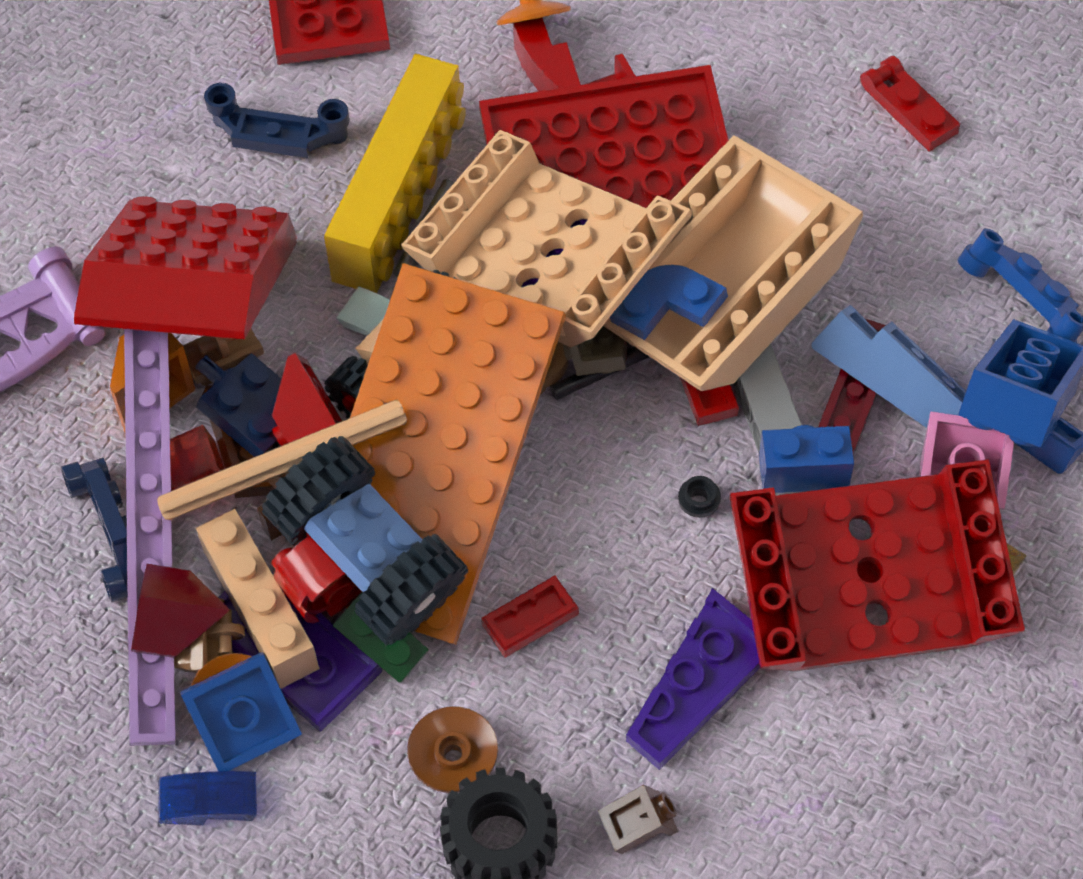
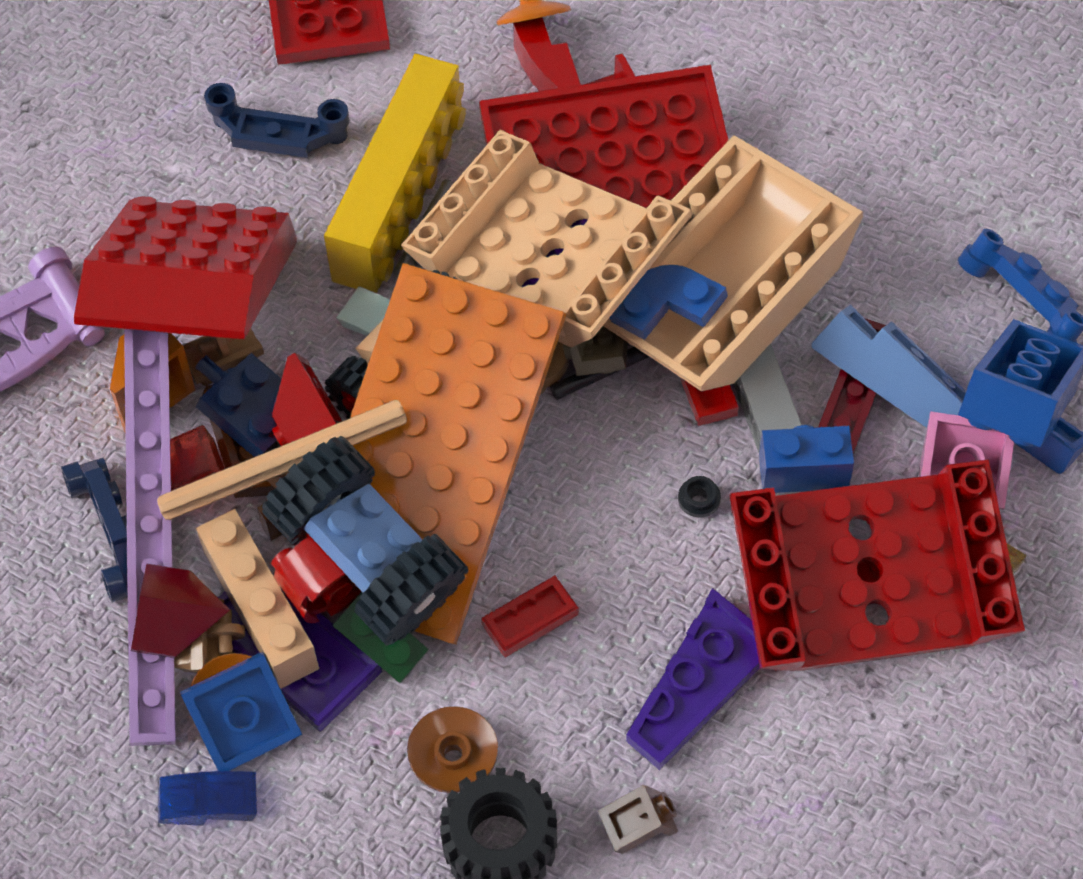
red plate [860,55,960,152] -> none

